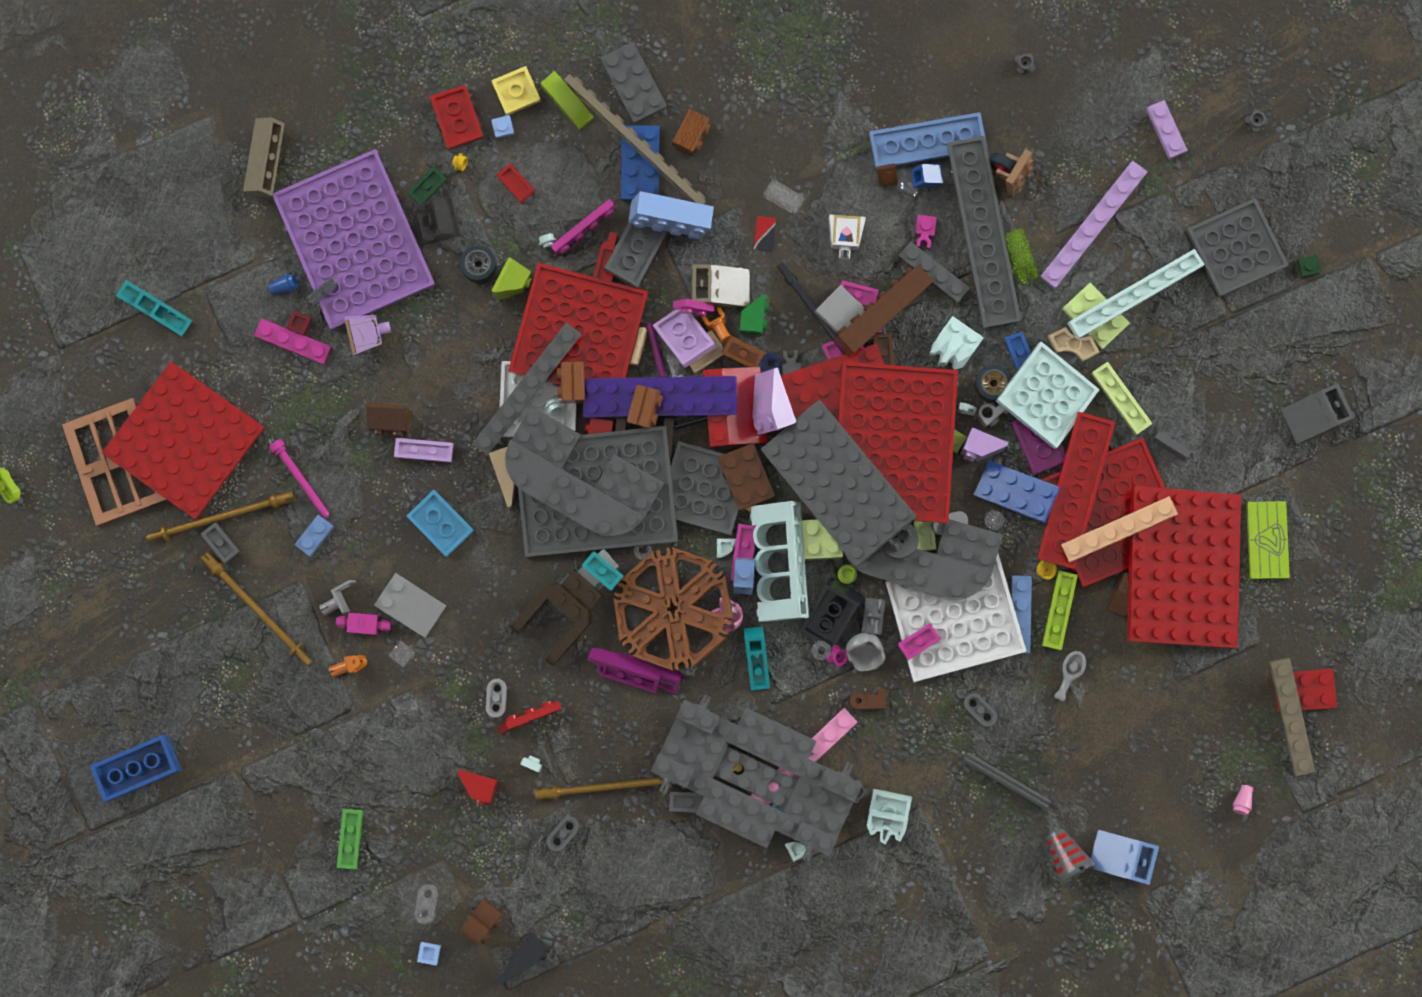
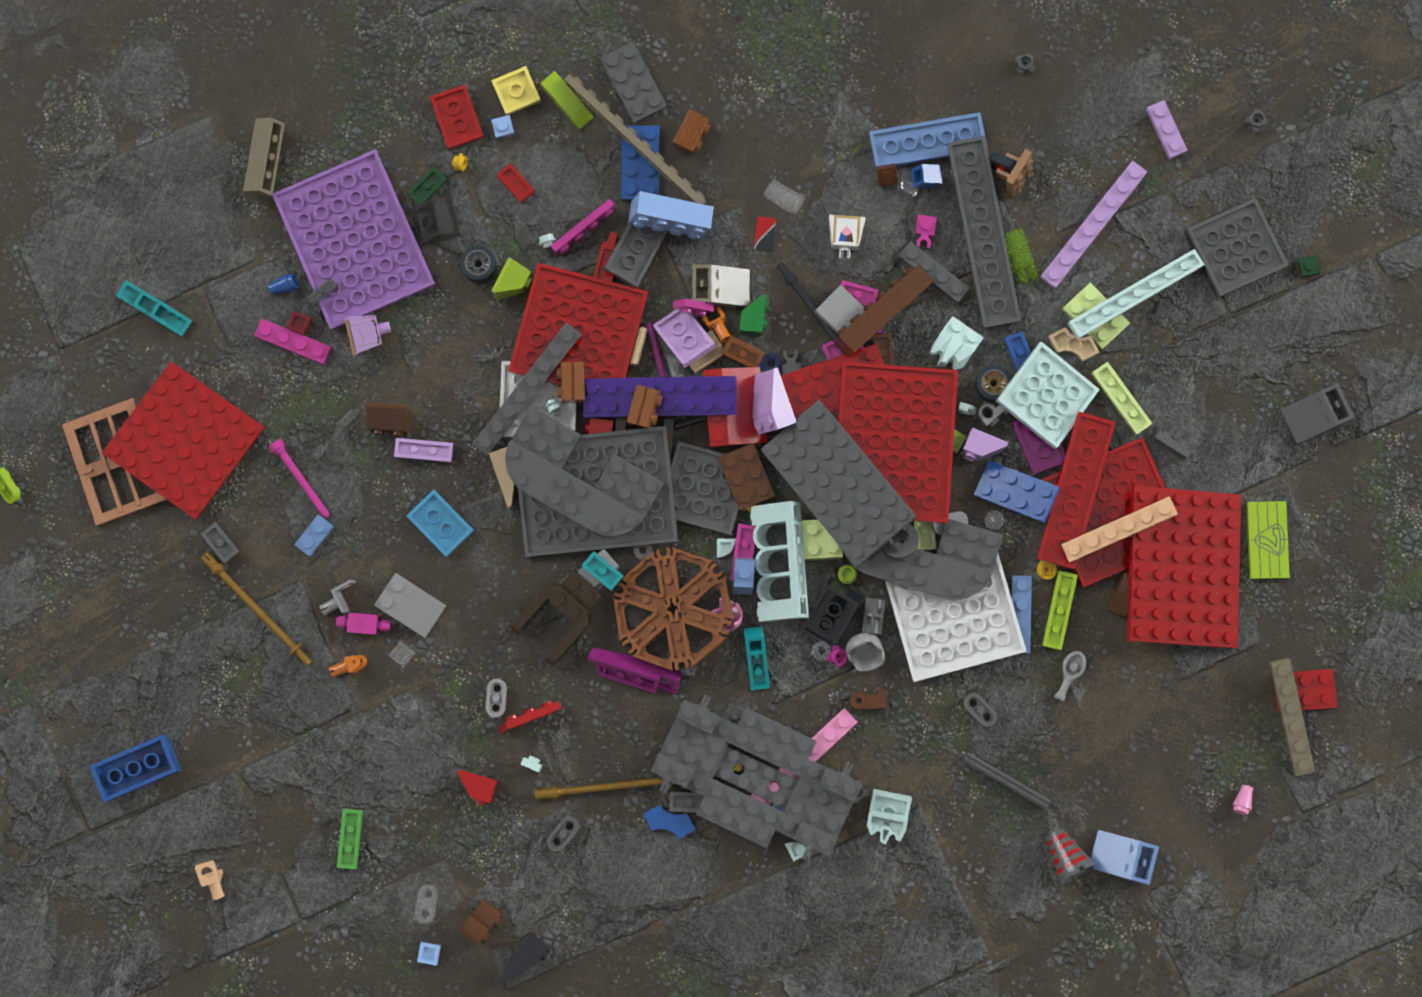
pearl gold bar [146,490,295,542] -> none
dark pink plate [898,623,941,661] -> none
none -> light nougat bracket [195,860,225,900]
none -> blue tile [643,805,696,839]

